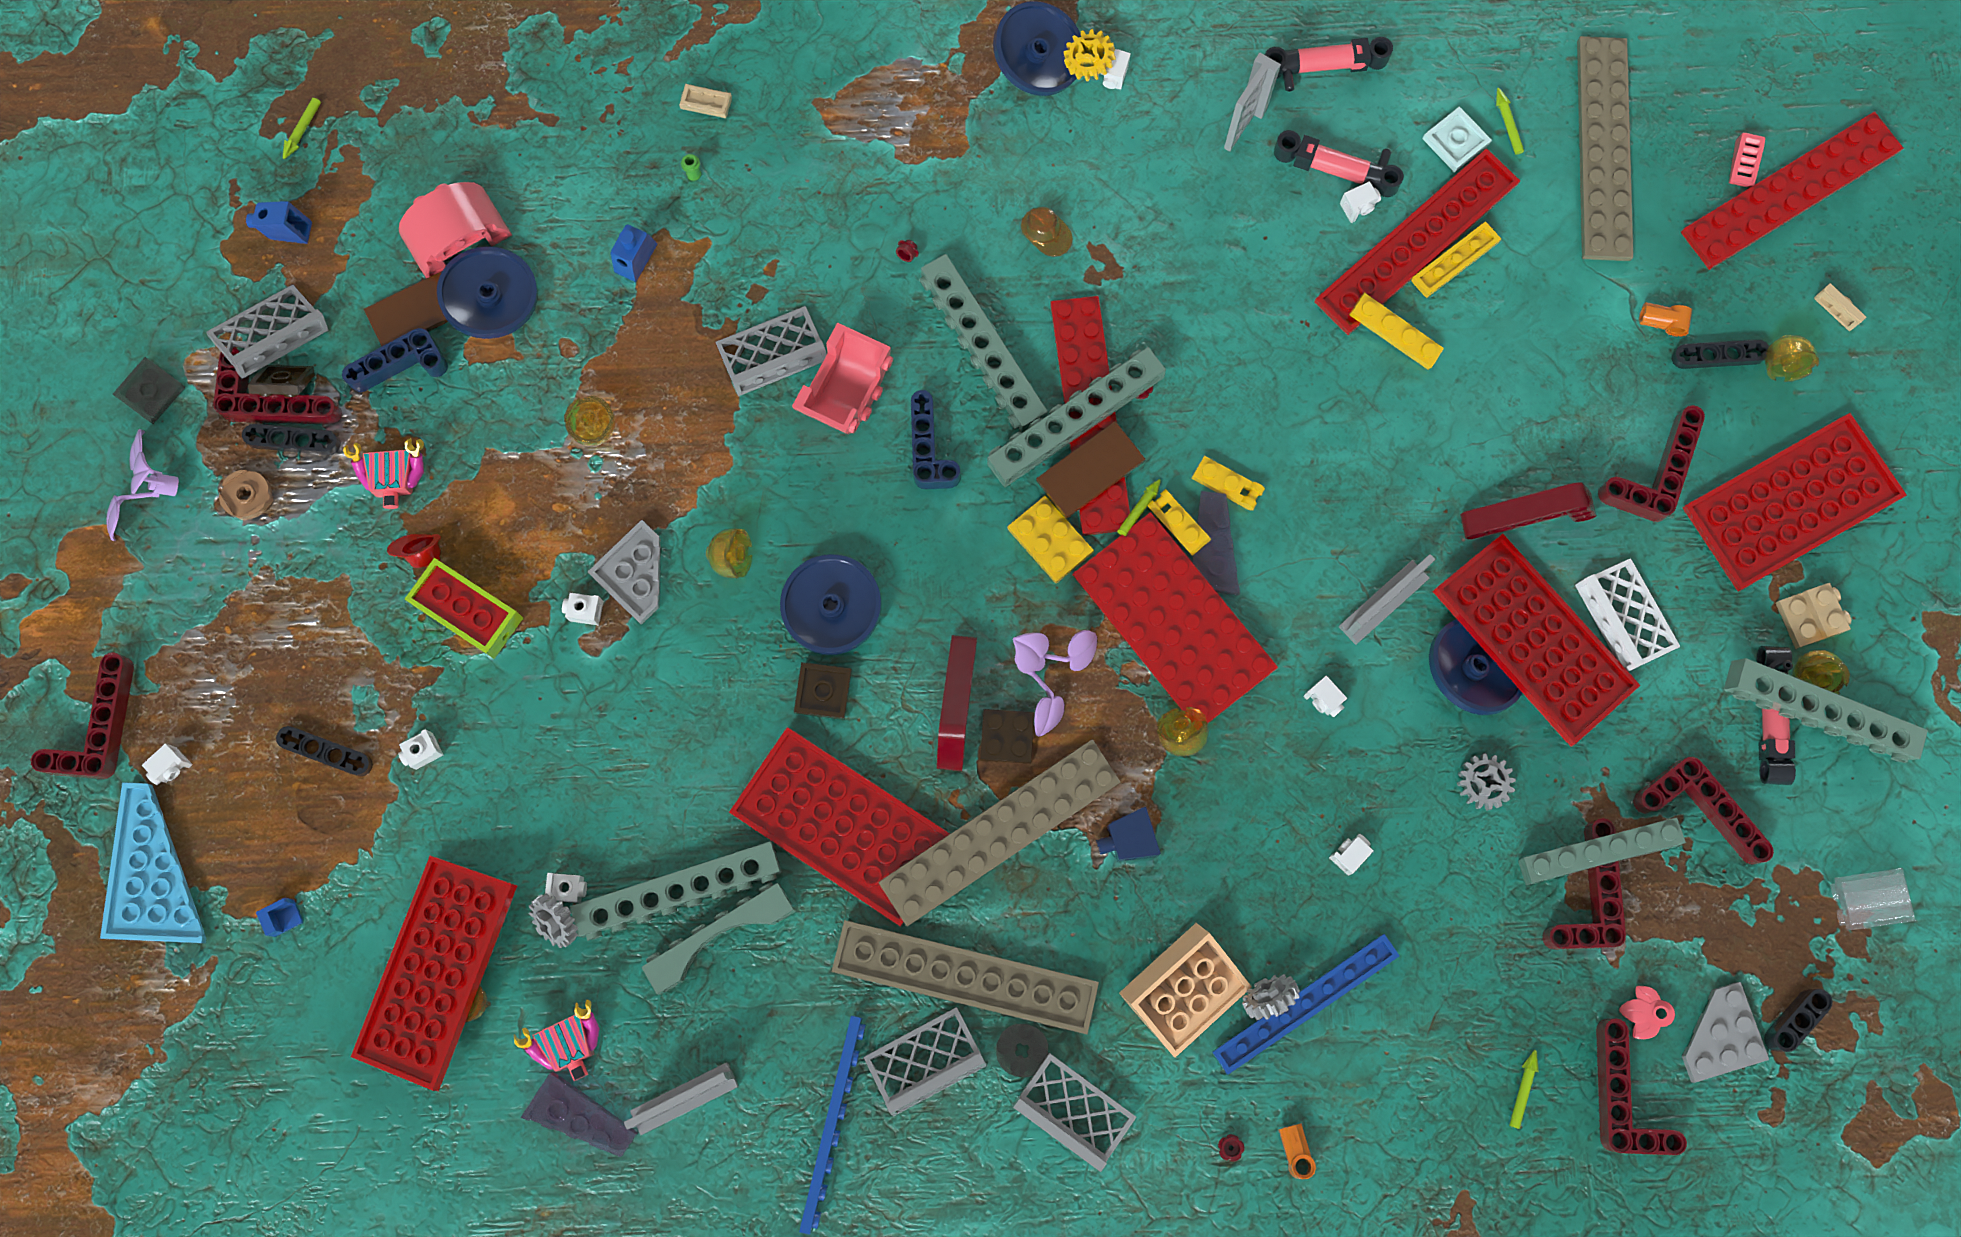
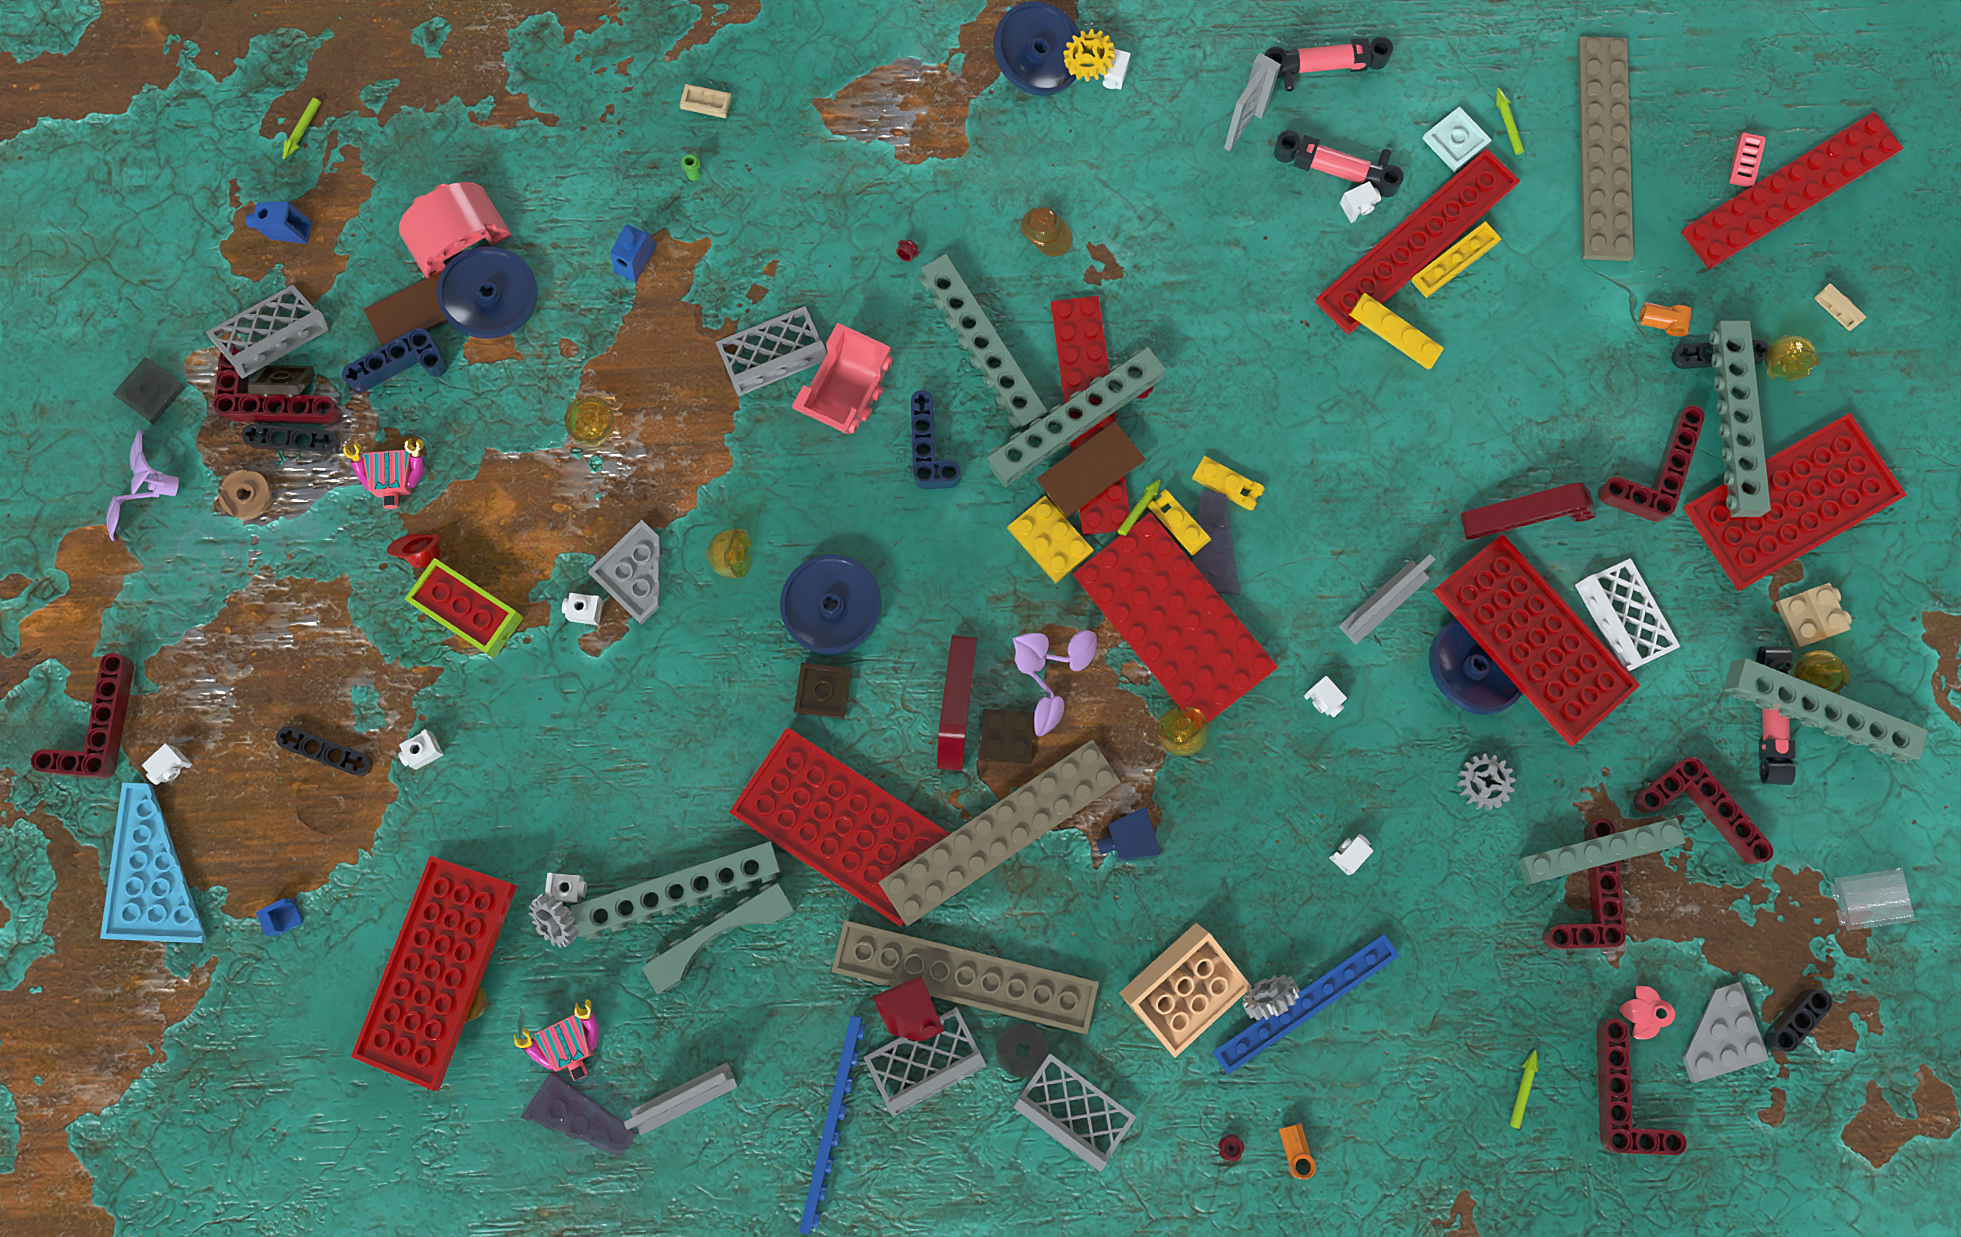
none -> dark red slope [872,976,944,1042]
none -> sand green brick [1709,321,1771,517]

